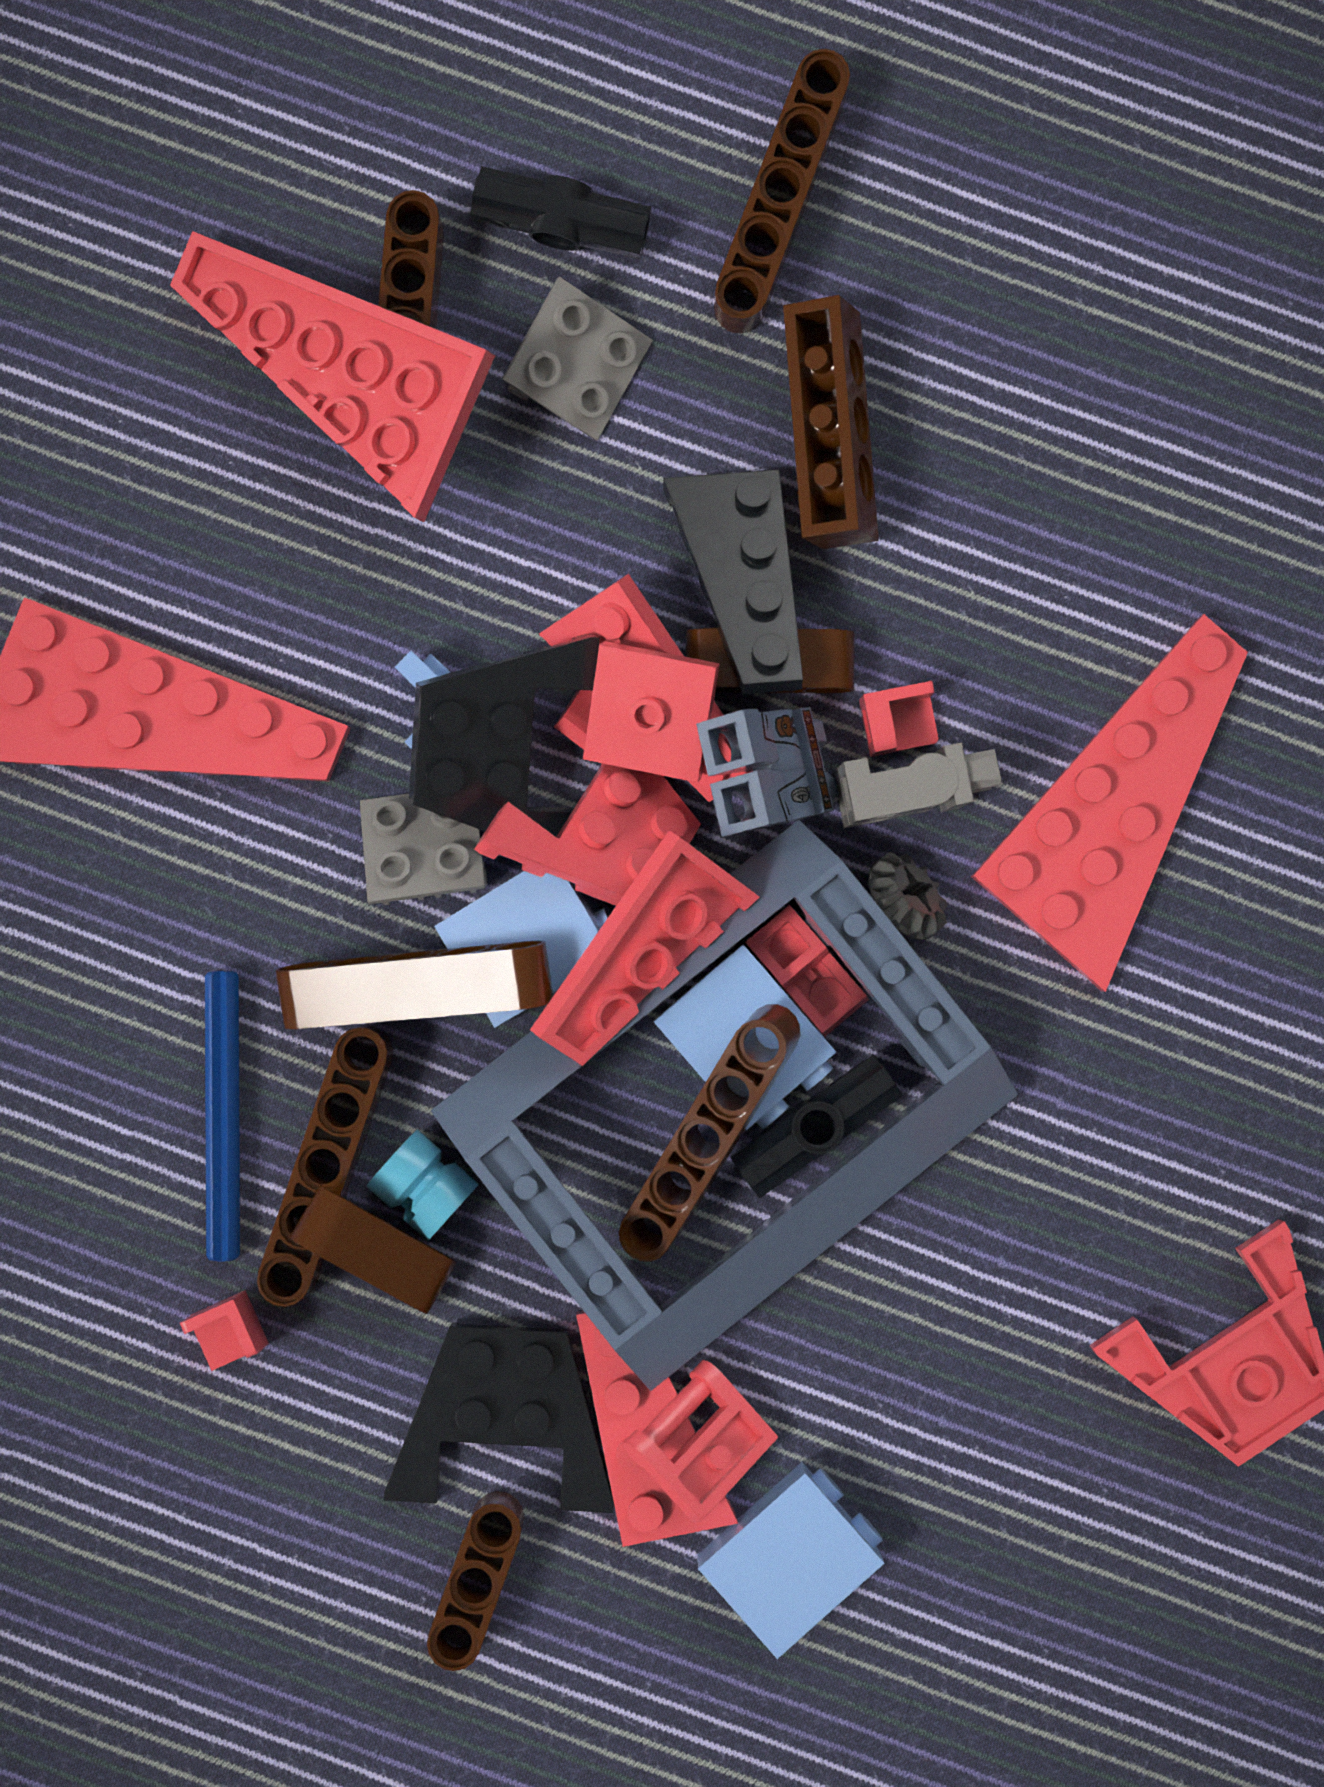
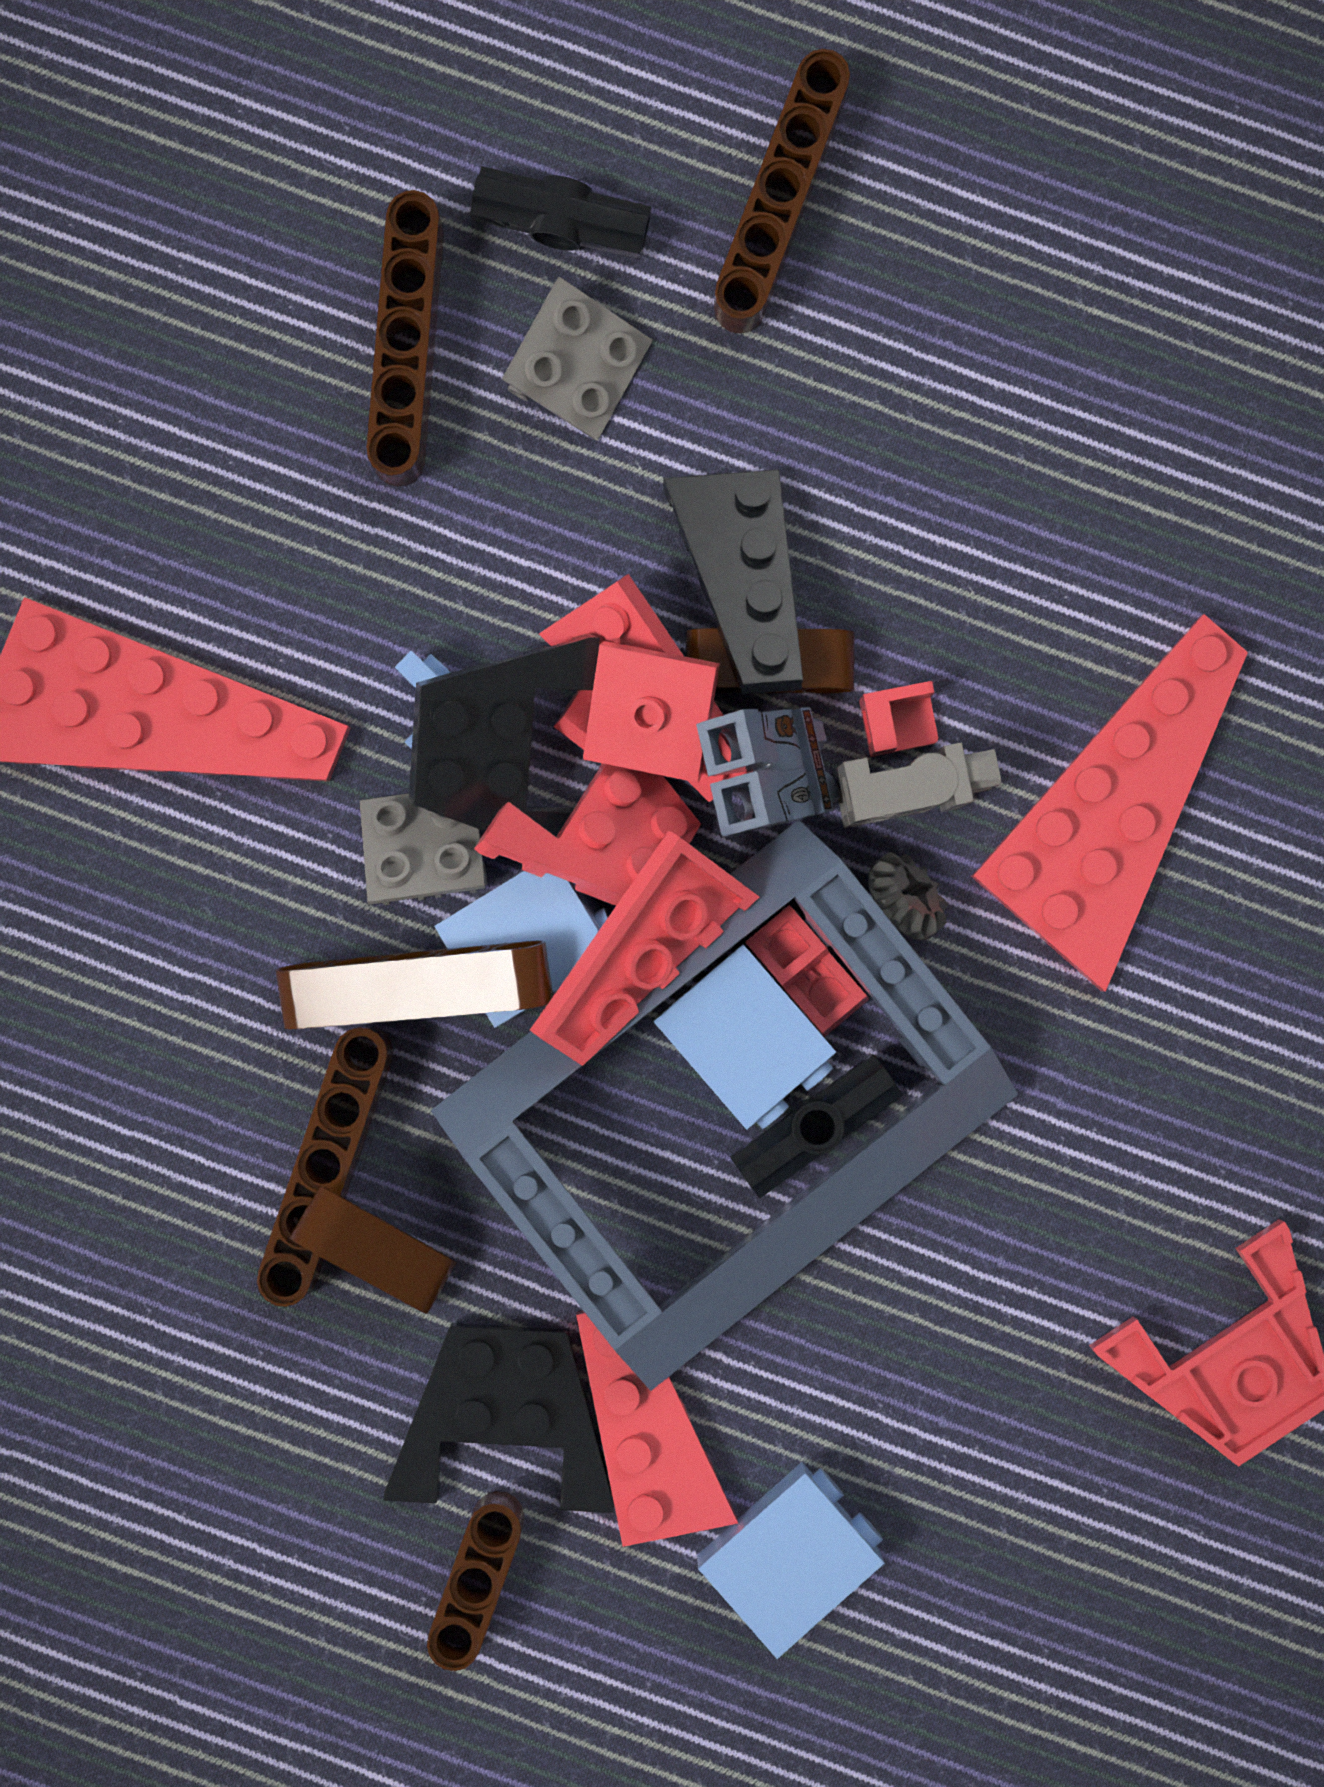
coral wing [170,231,495,522] -> none
coral panel [180,1290,269,1371] -> none
blue axle [205,971,240,1262] -> none
medium azure wheel [366,1129,479,1242] -> none
reddish brown beam [619,1004,801,1262] -> none
coral plate [623,1360,778,1522] -> none
reddish brown brick [783,295,879,549] -> none

